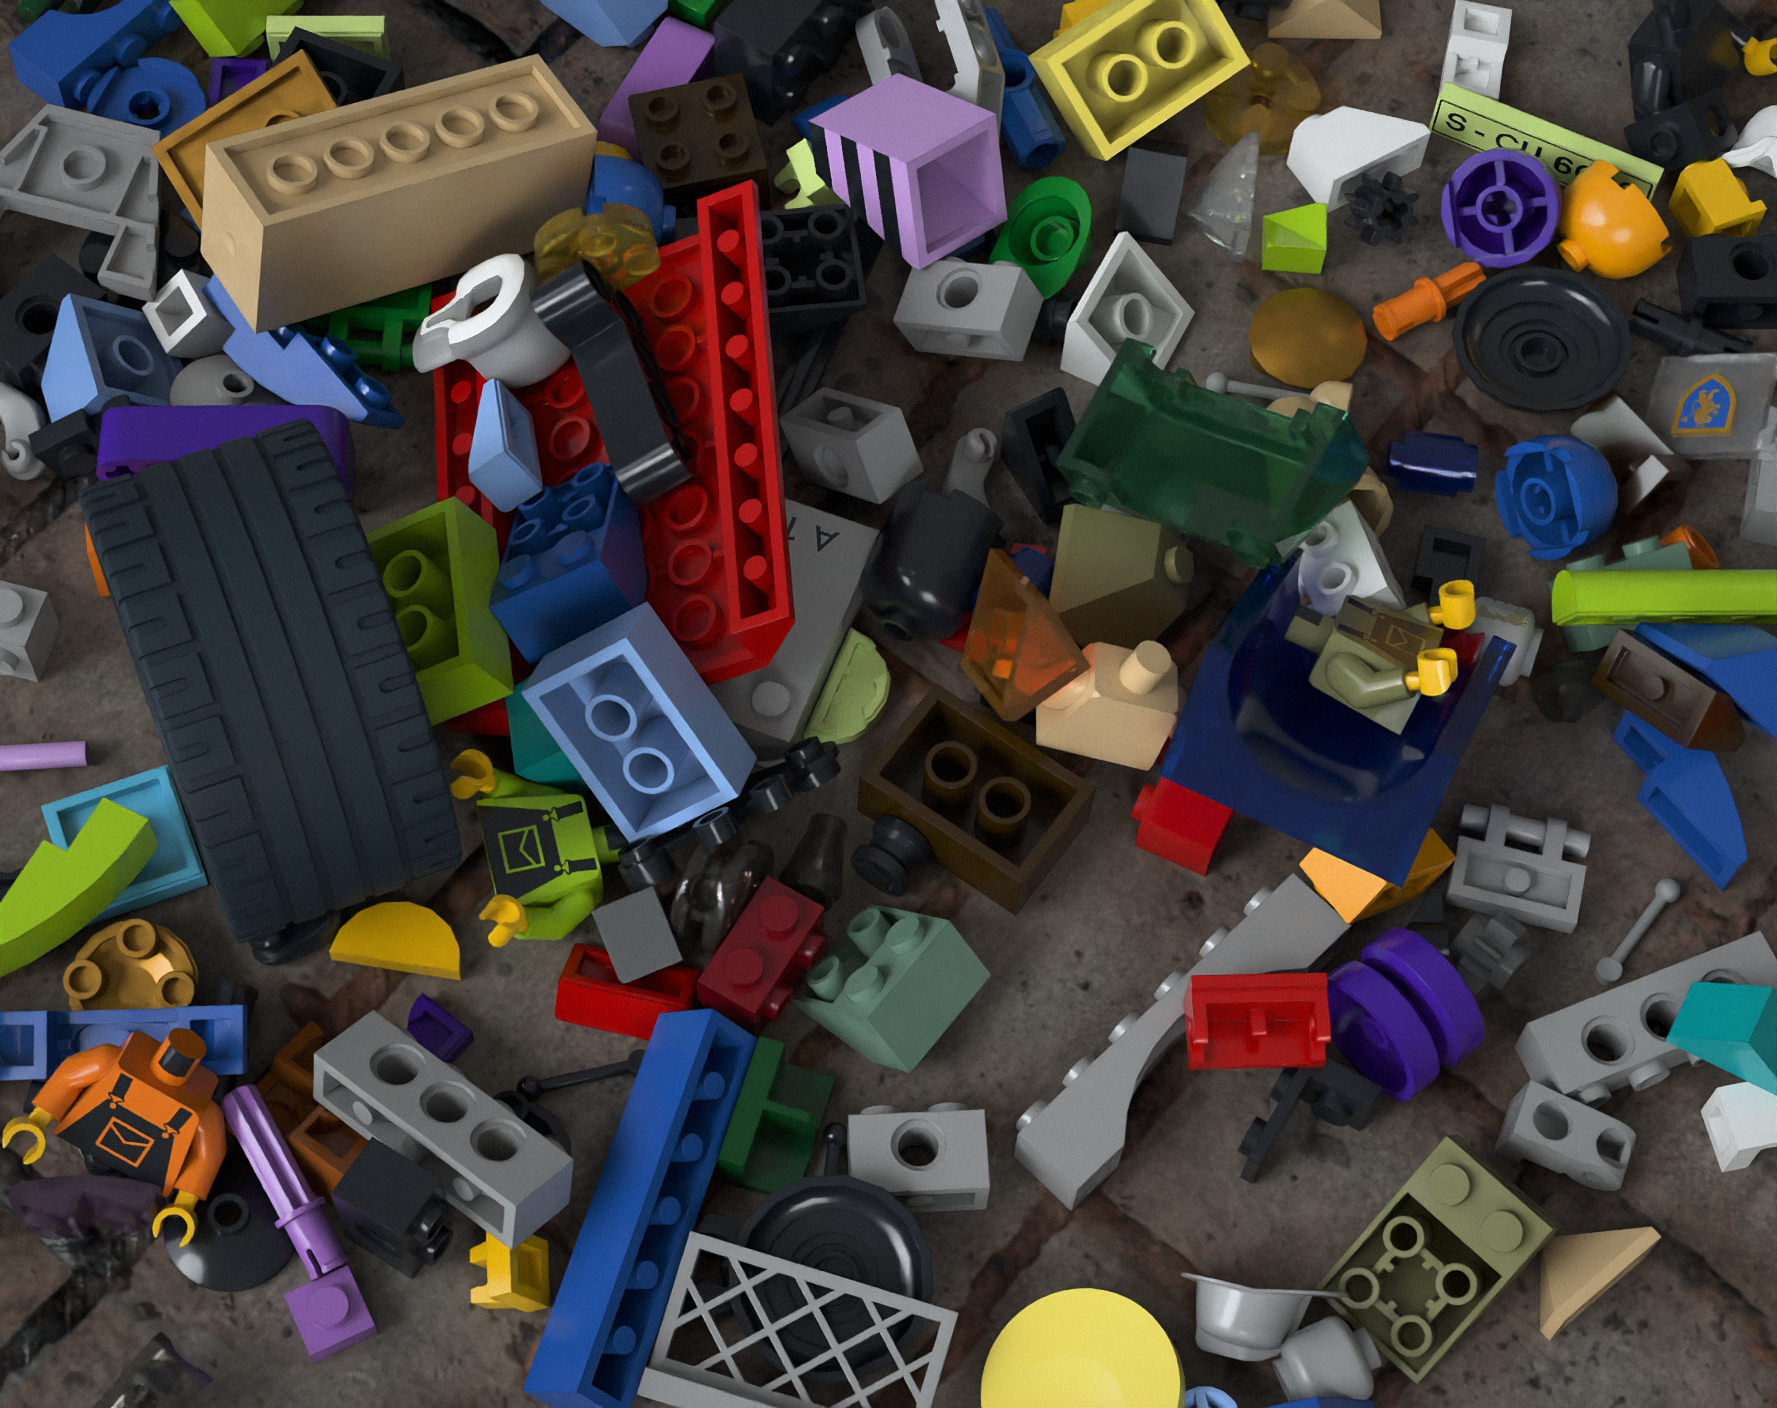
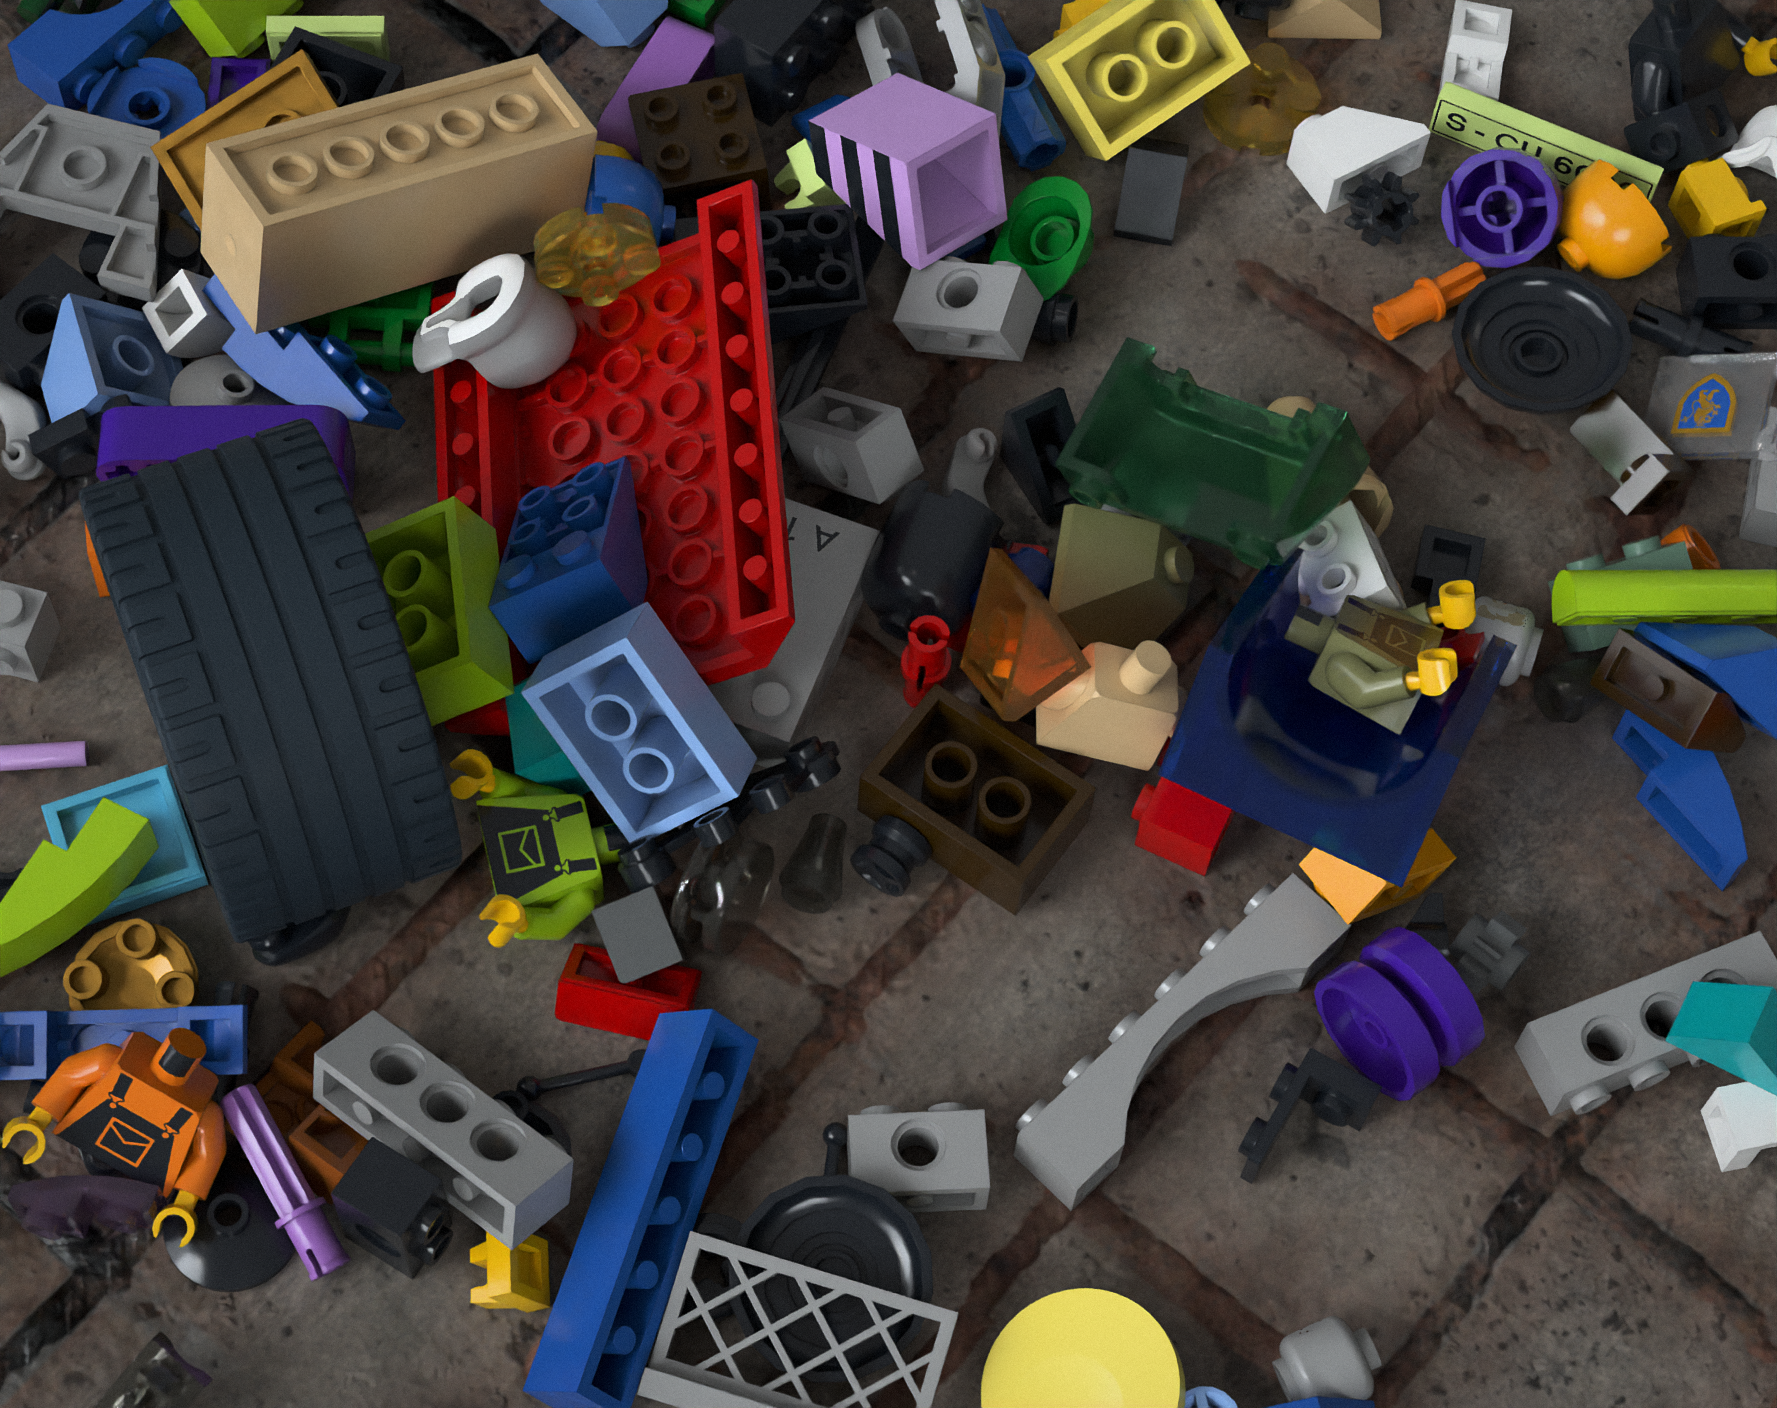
medium lavender plate [283,1265,378,1363] -> none
yellow tile [329,901,461,981] -> none
dark purple tile [407,992,474,1064] -> none
light blue slope [468,377,543,512] -> none
black beam [529,257,697,507] -> none
dark red brick [697,876,828,1038] -> none
dark green panel [718,1036,834,1196] -> none
sand green slope [791,903,991,1073] -> none
yellowish green tile [804,627,891,744] -> none
white slope [1060,231,1195,403] -> none
clear slope [1179,131,1260,263] -> none
light grey piece [1181,1273,1349,1361] -> none
red hinge [1183,972,1331,1070] -> none
hinge [1206,372,1354,432] -> none
pearl gold dish [1248,287,1367,392] -> none
lime slope [1261,203,1327,274] -> none
olive slope [1313,1134,1562,1384] -> none
clear blue brick [1385,429,1478,497] -> none
light grey plate [1444,803,1591,934] -> none
light grey leg [1493,1080,1637,1191] -> none
blue cylinder [1494,433,1618,561] -> none
tan slope [1540,1226,1661,1341] -> none
light grey hinge [1594,878,1681,986] -> none
none -> red pin [900,615,952,708]

